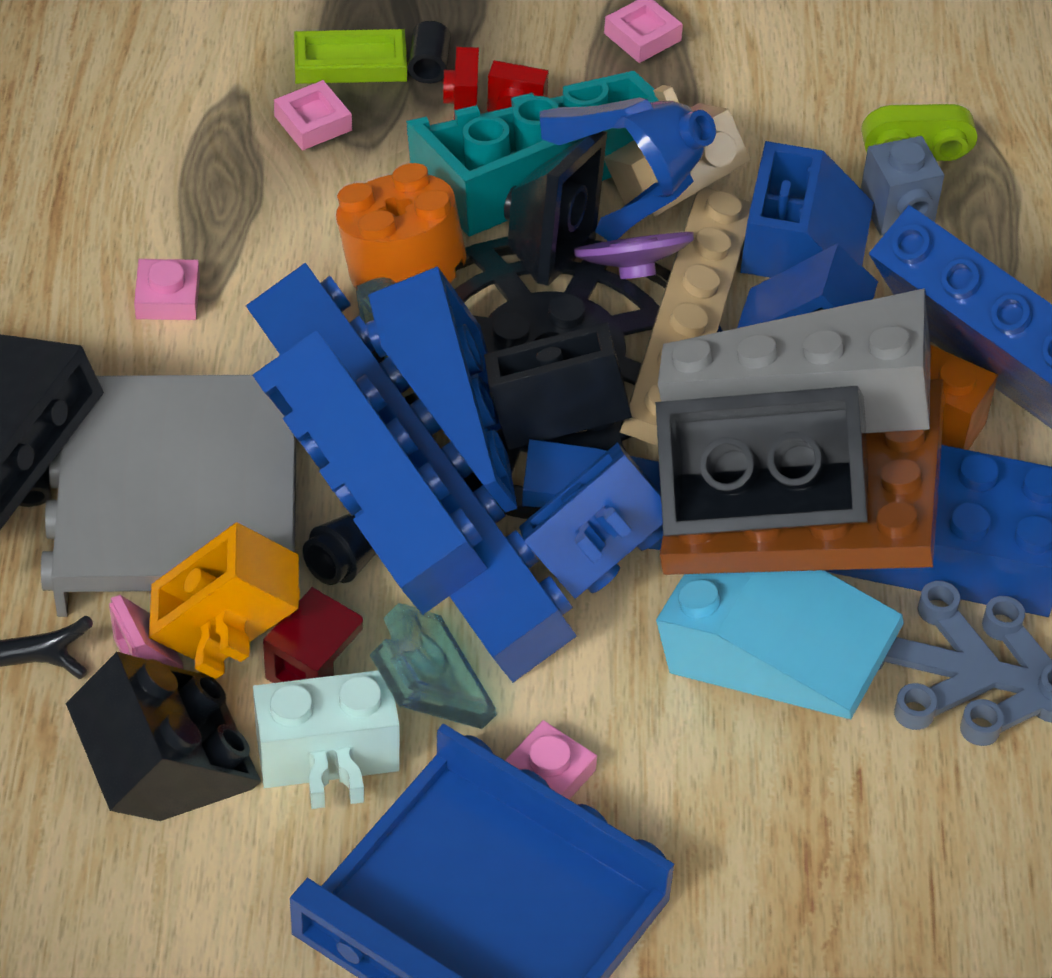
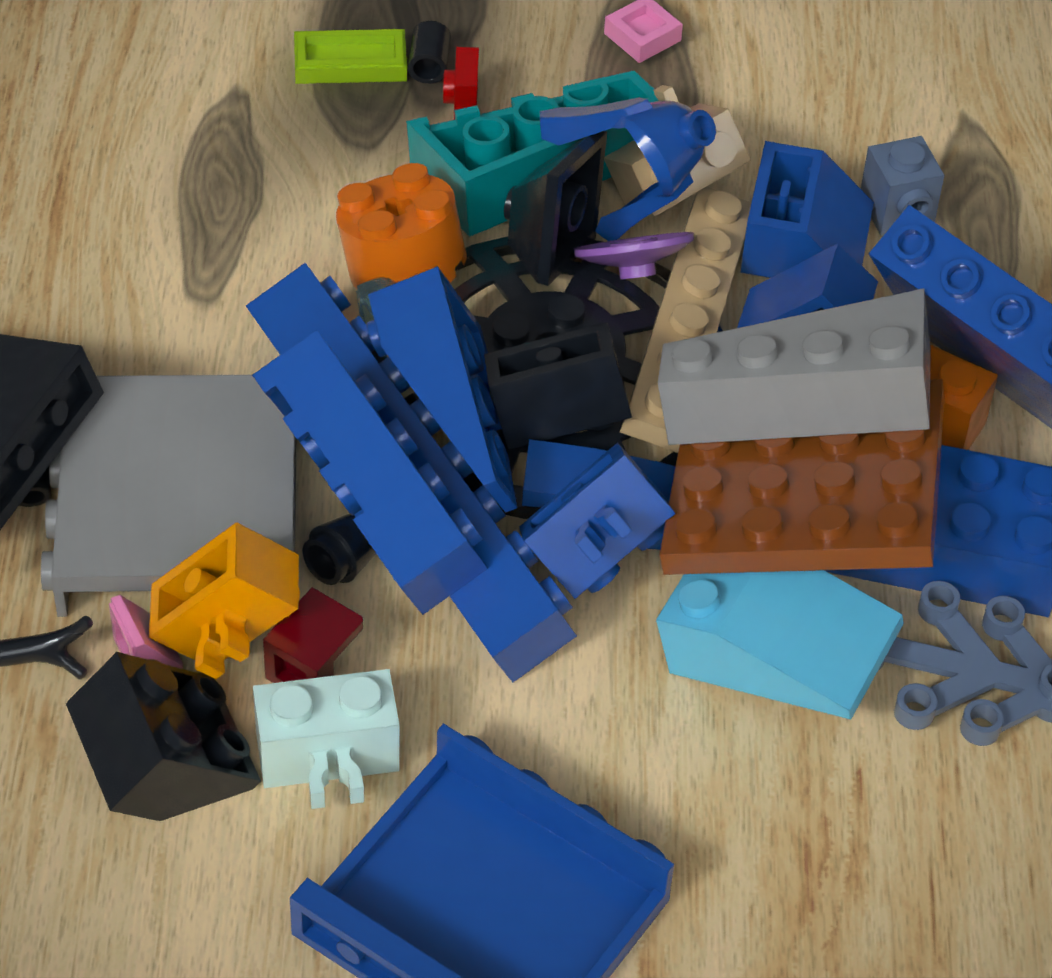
bright pink plate [134,259,200,320] -> none
bright pink plate [274,80,352,151] -> none
clear light blue tile [370,603,497,729] -> none
red plate [487,60,549,112] -> none
bright pink plate [505,720,597,800] -> none
black slope [655,386,868,537] -> none
lime plate [861,104,977,161] -> none

